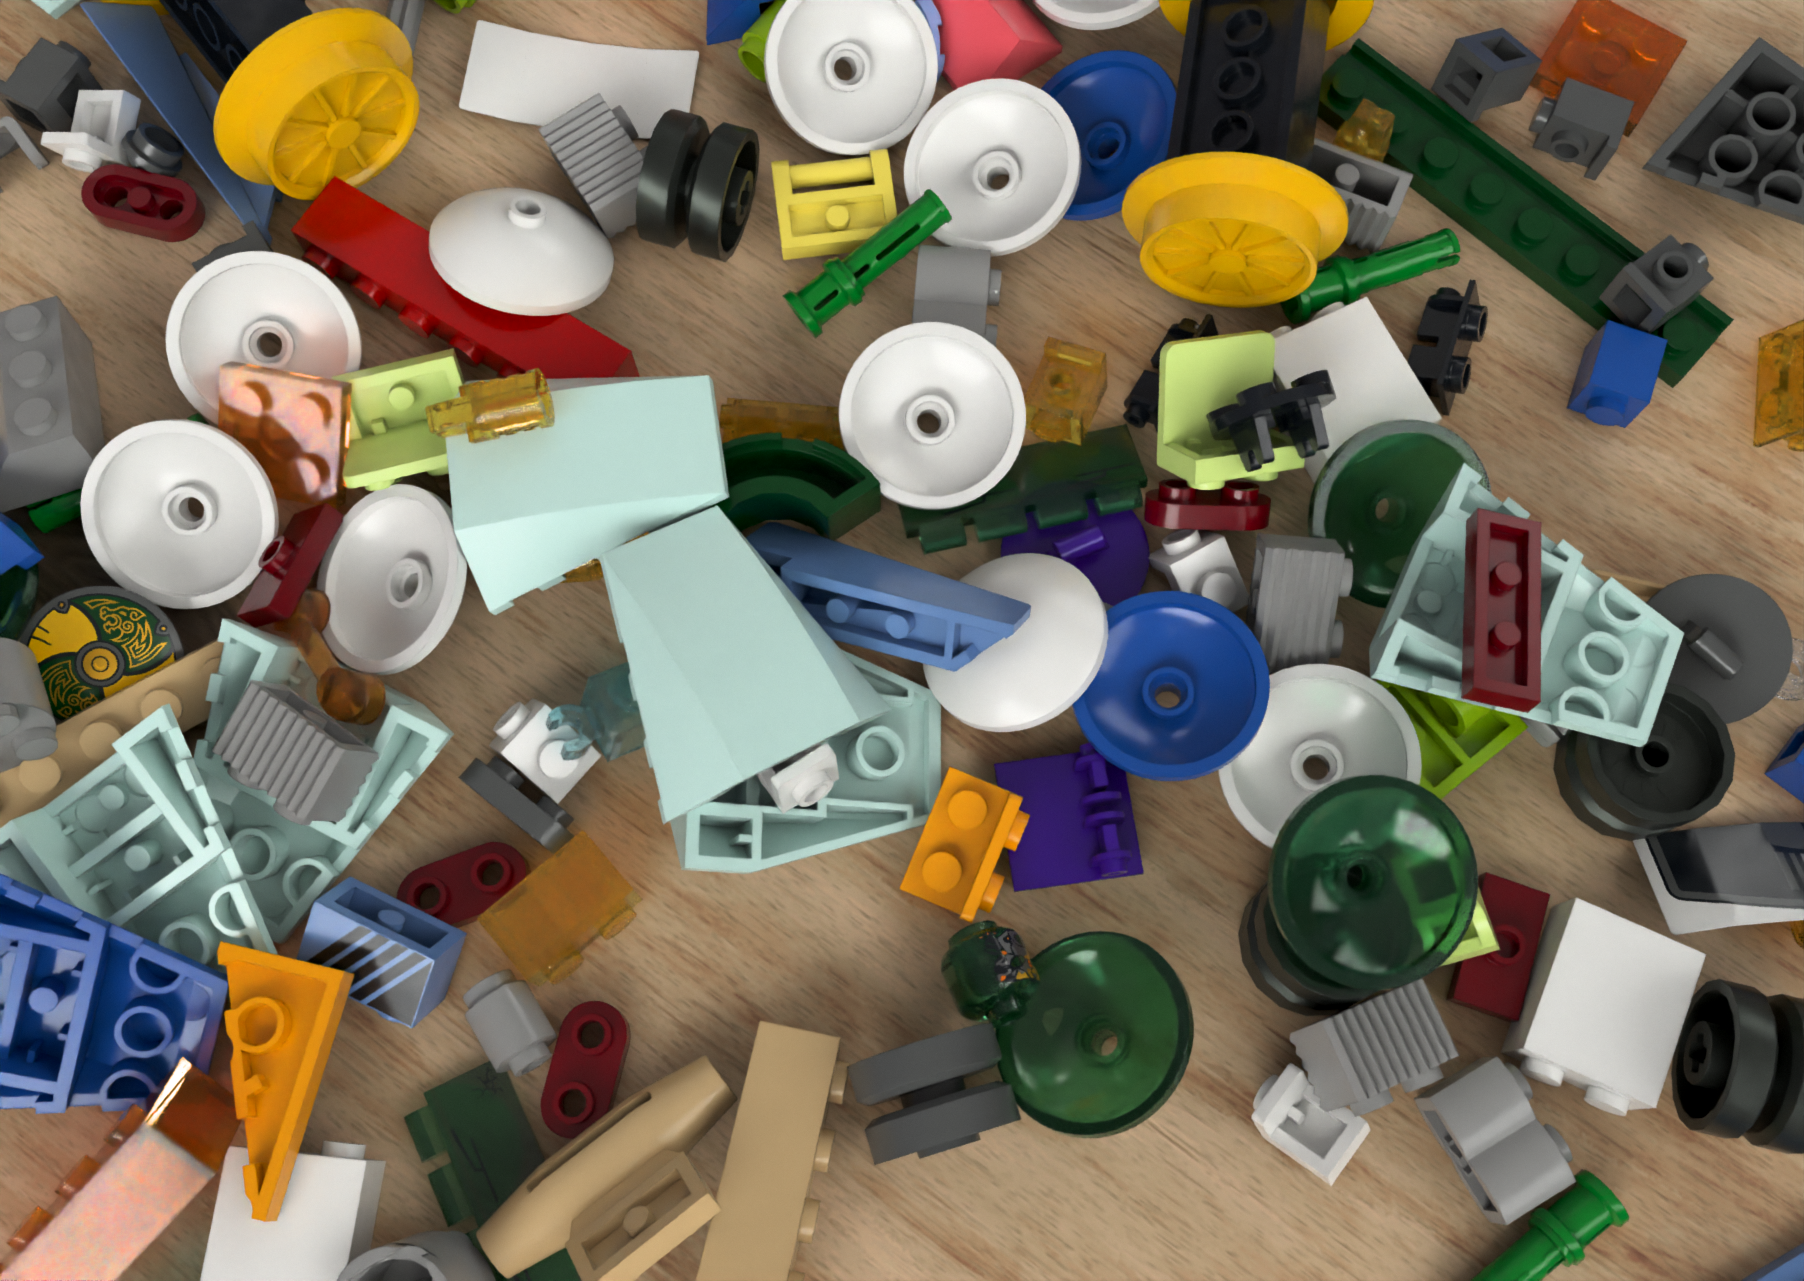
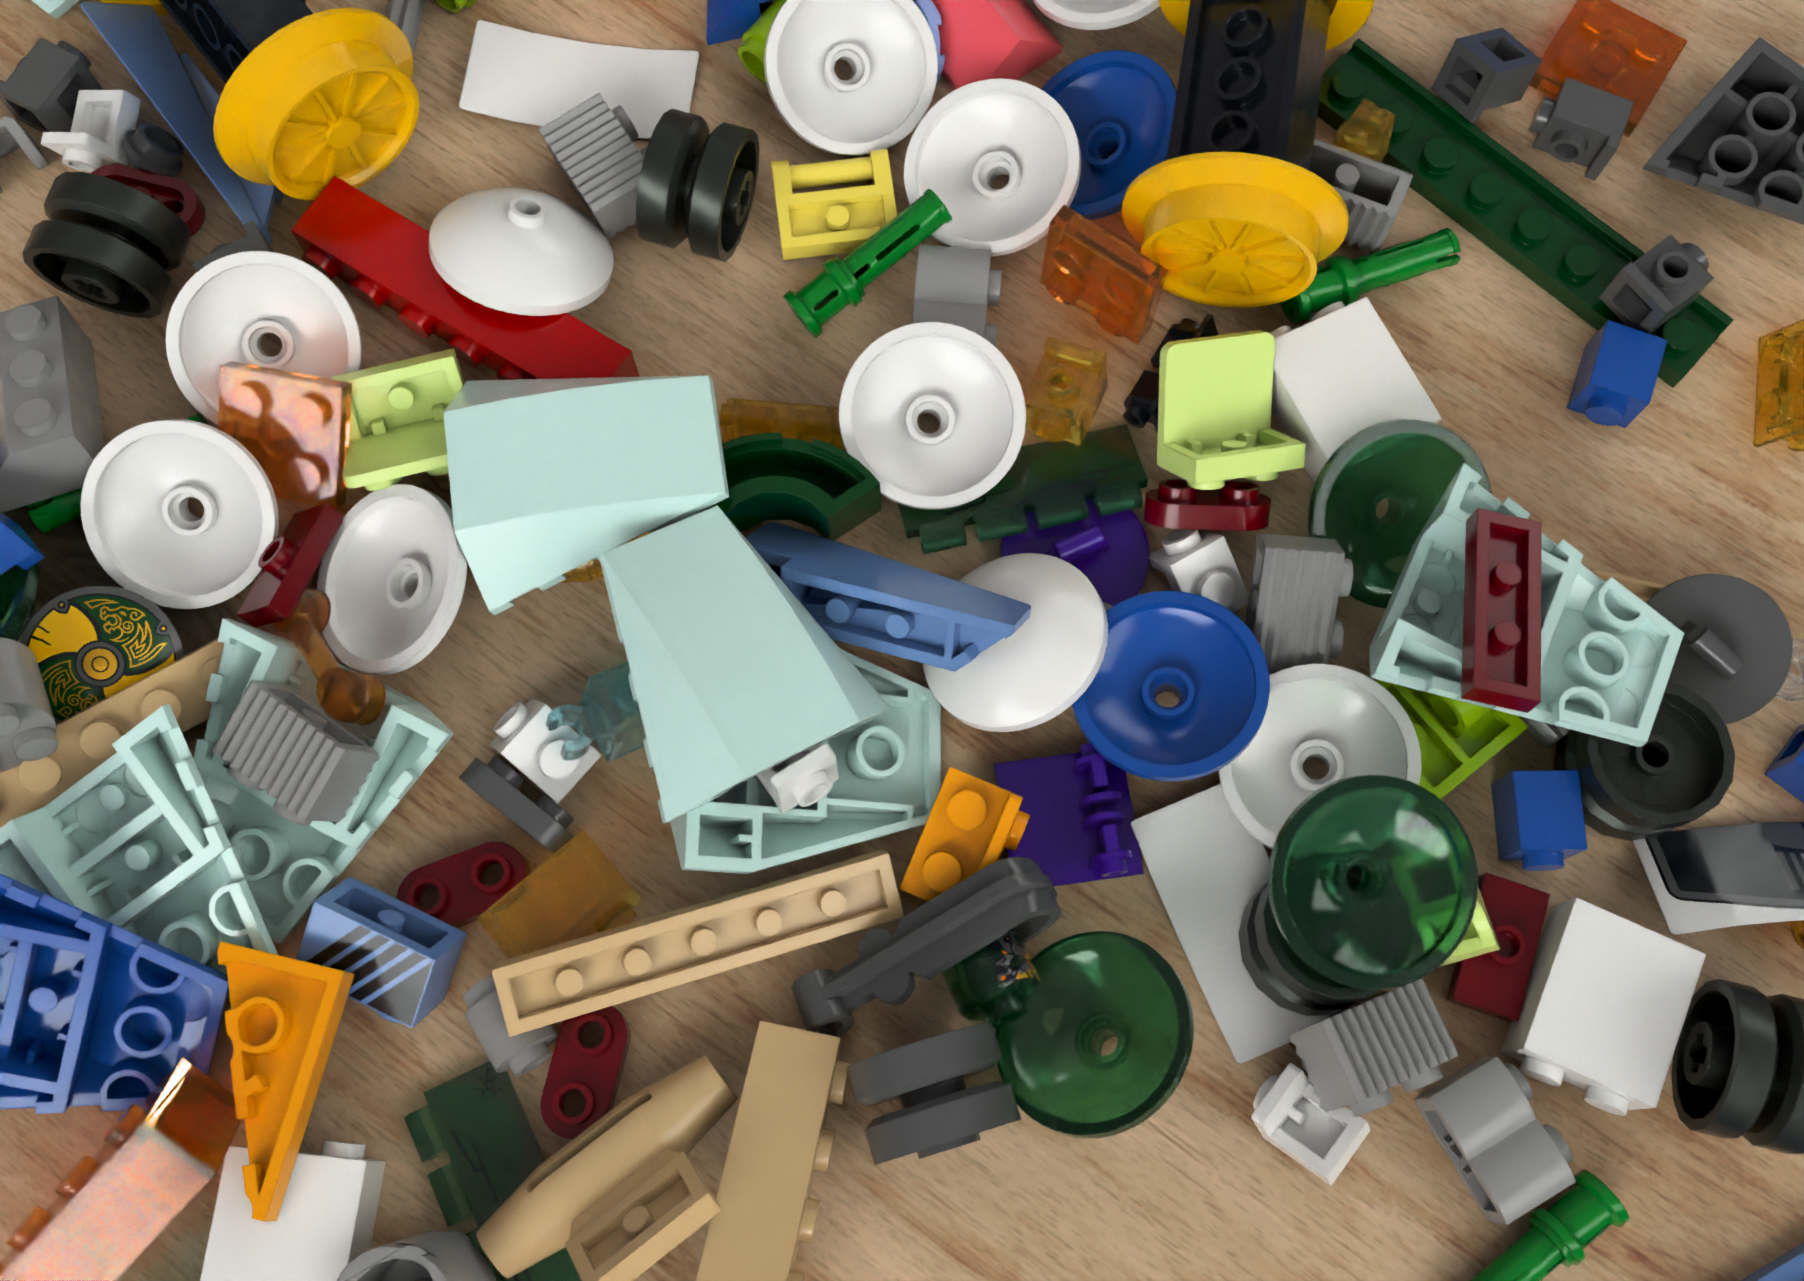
clear yellow hinge [425,368,555,444] -> none
black plate [1206,370,1336,472] -> none
black hinge [1408,280,1488,416] -> none
none -> pearl dark grey wheel [22,172,191,318]
none -> tan plate [490,849,904,1037]
none -> dark grey piece [791,857,1062,1037]
none -> clear orange plate [1040,205,1168,345]
none -> white sticker [1131,784,1343,1064]
none -> blue brick [1491,770,1587,871]

